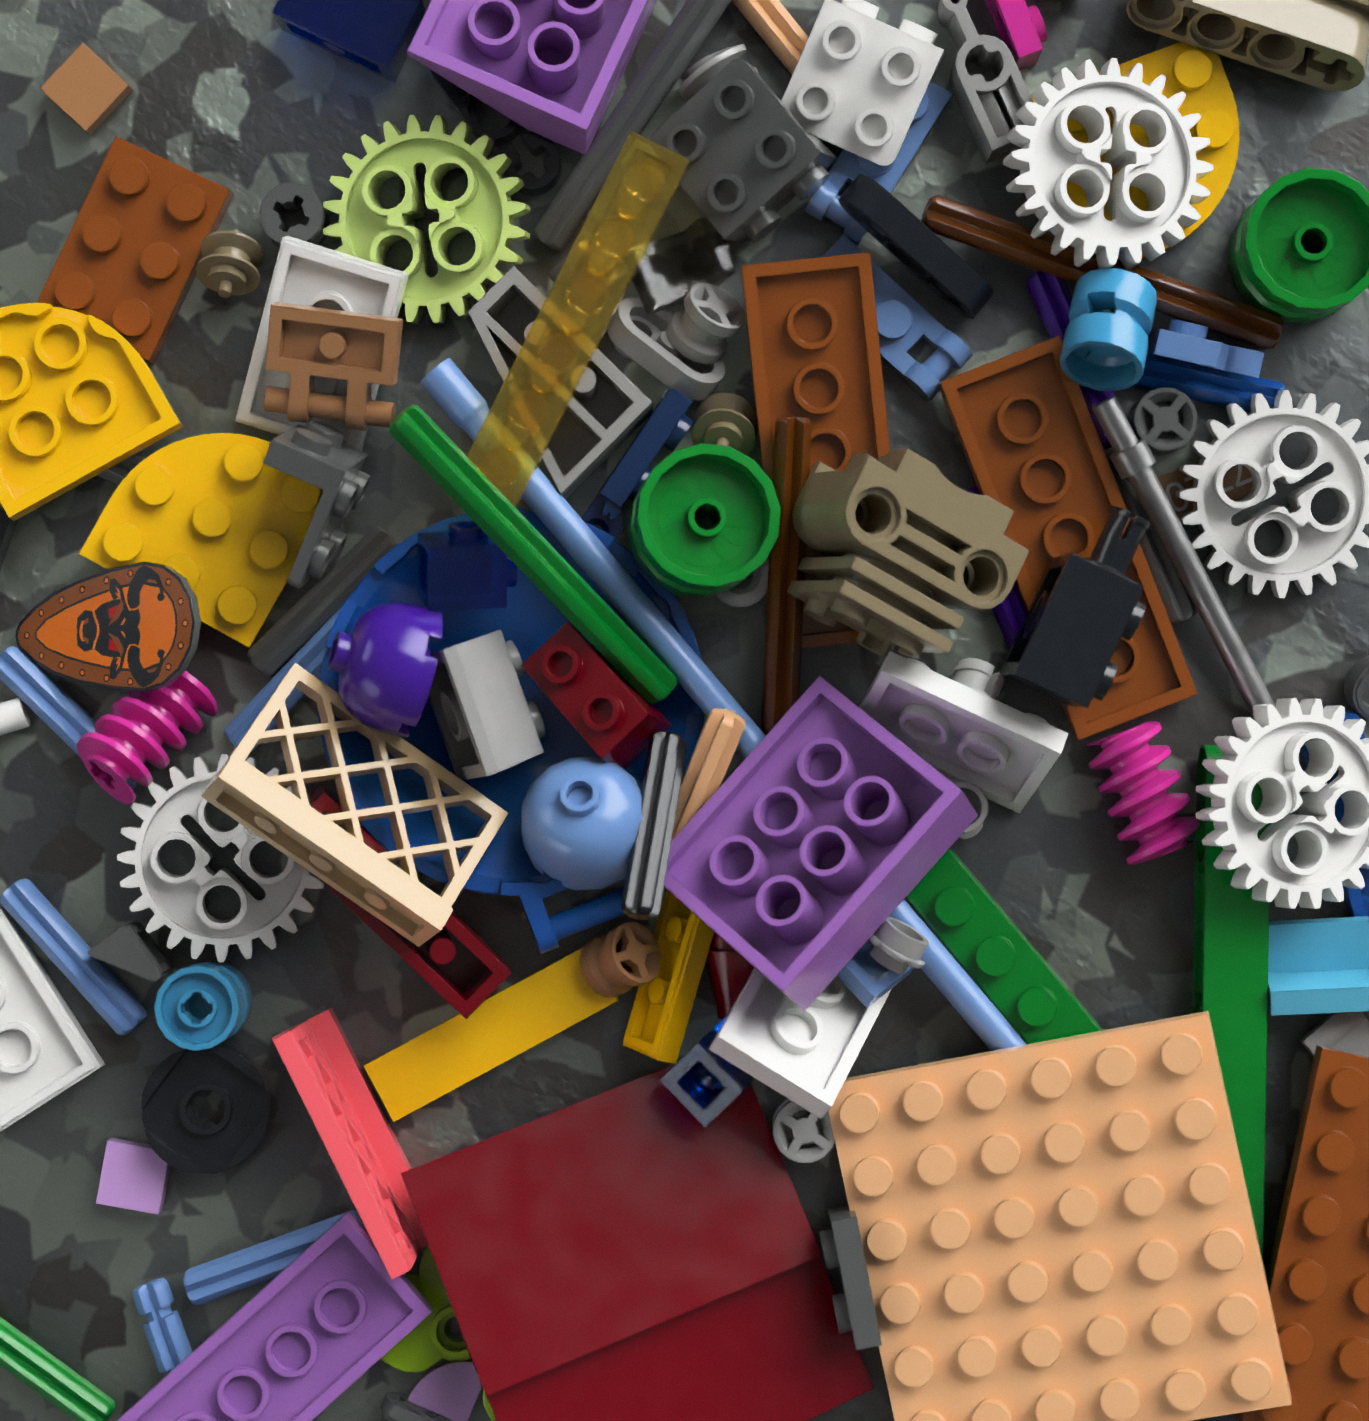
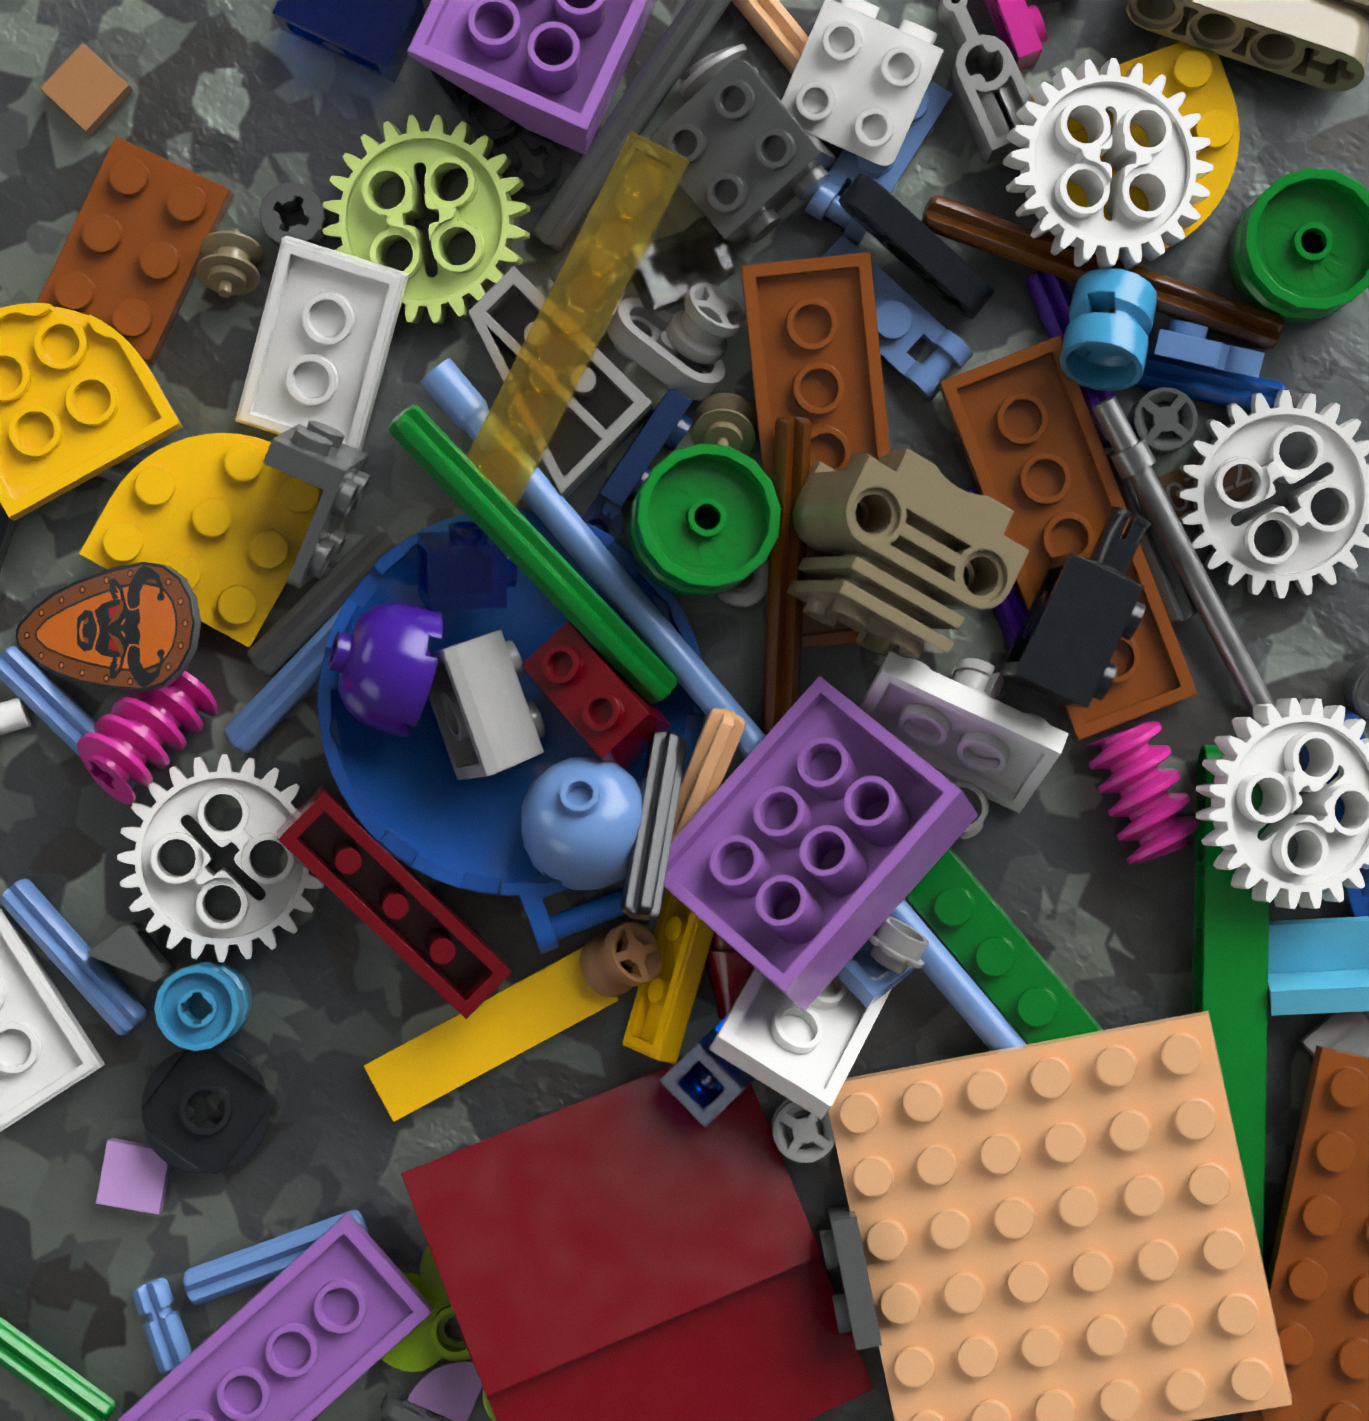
tan fence [201,663,508,947] -> none
medium nougat plate [264,302,403,431] -> none
coral fence [272,1007,428,1280] -> none

